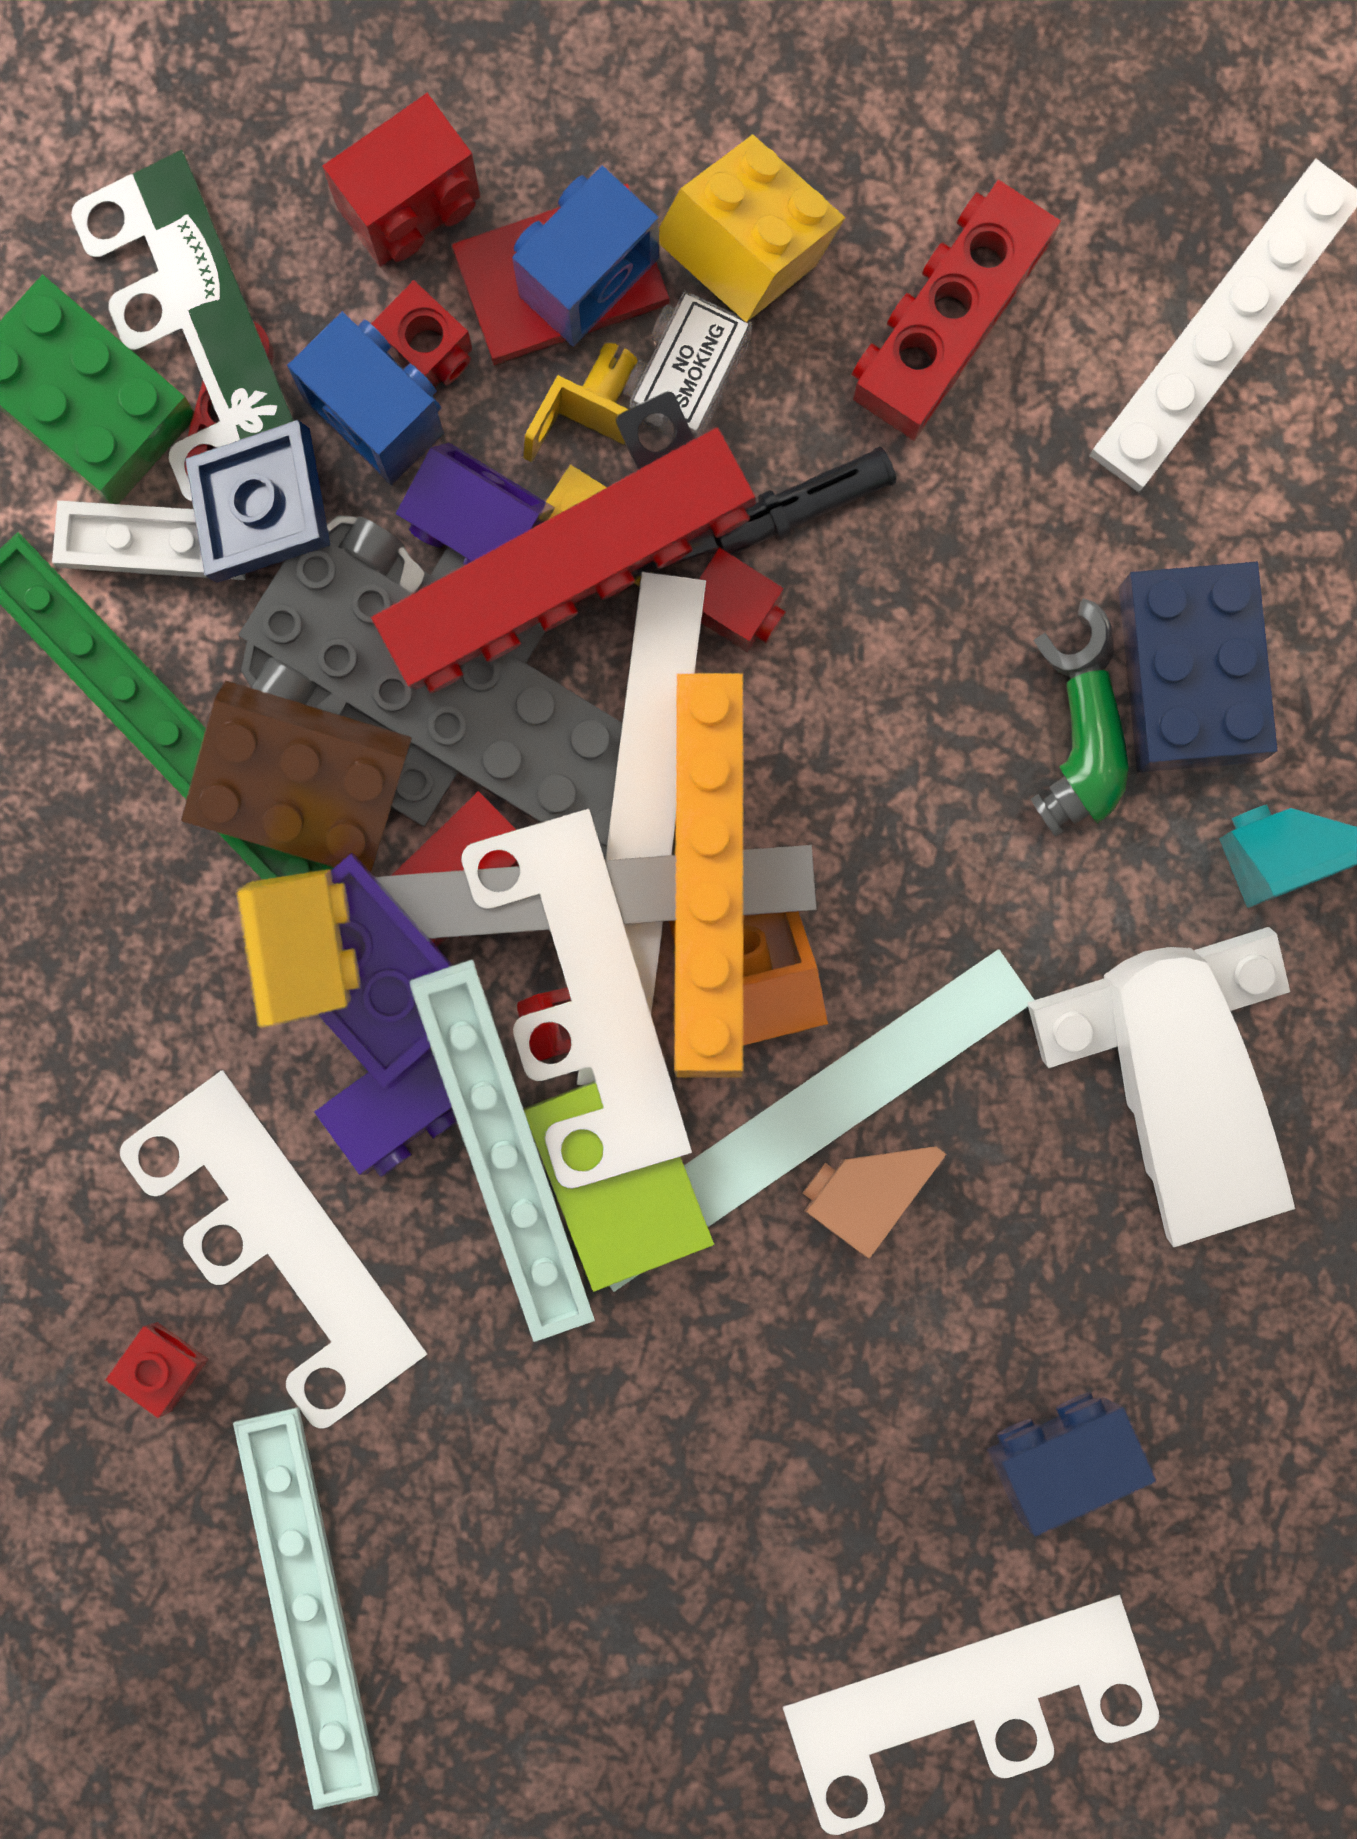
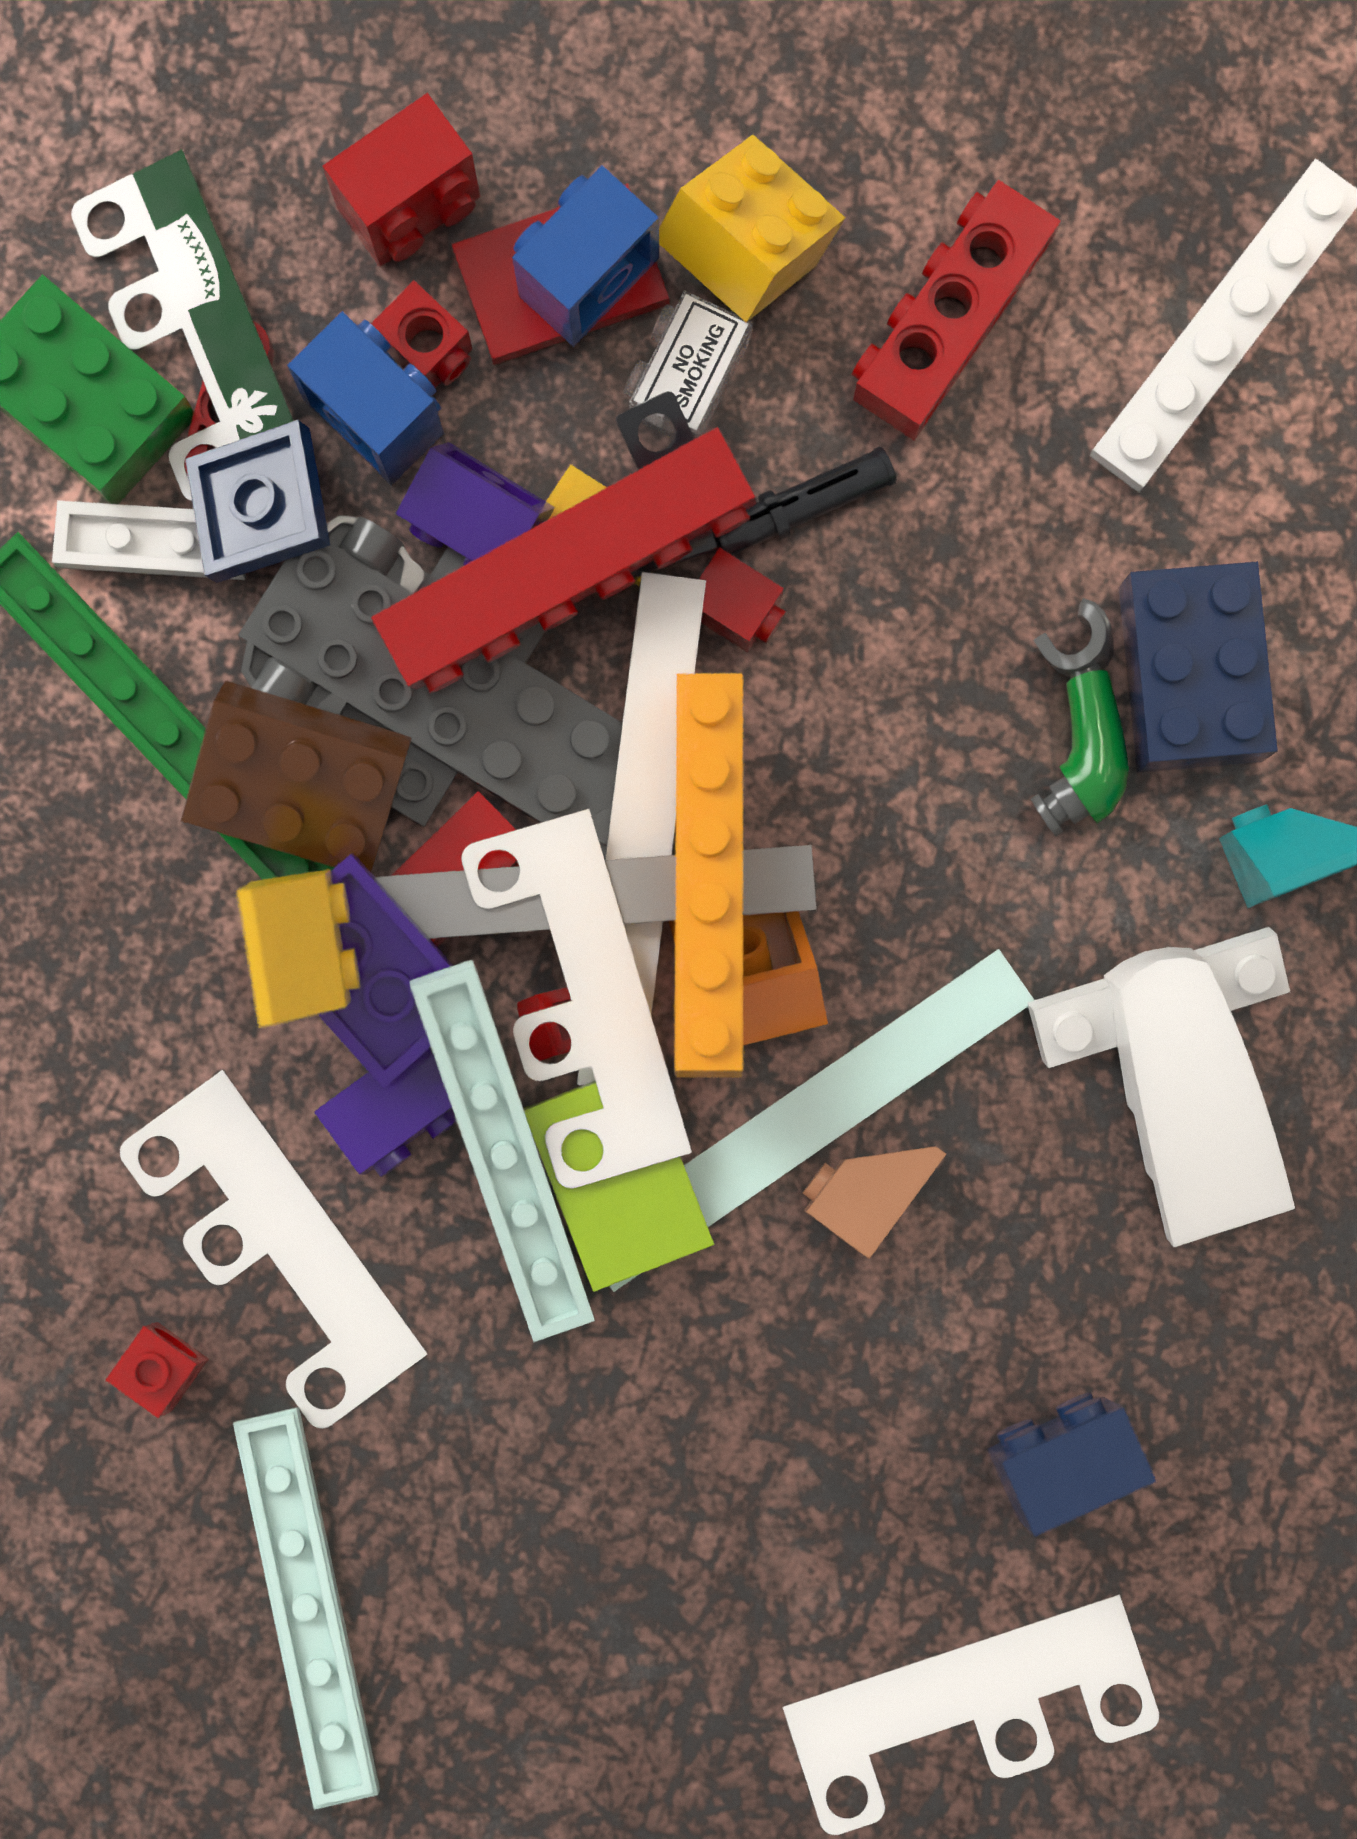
yellow bracket [523,343,639,462] -> none

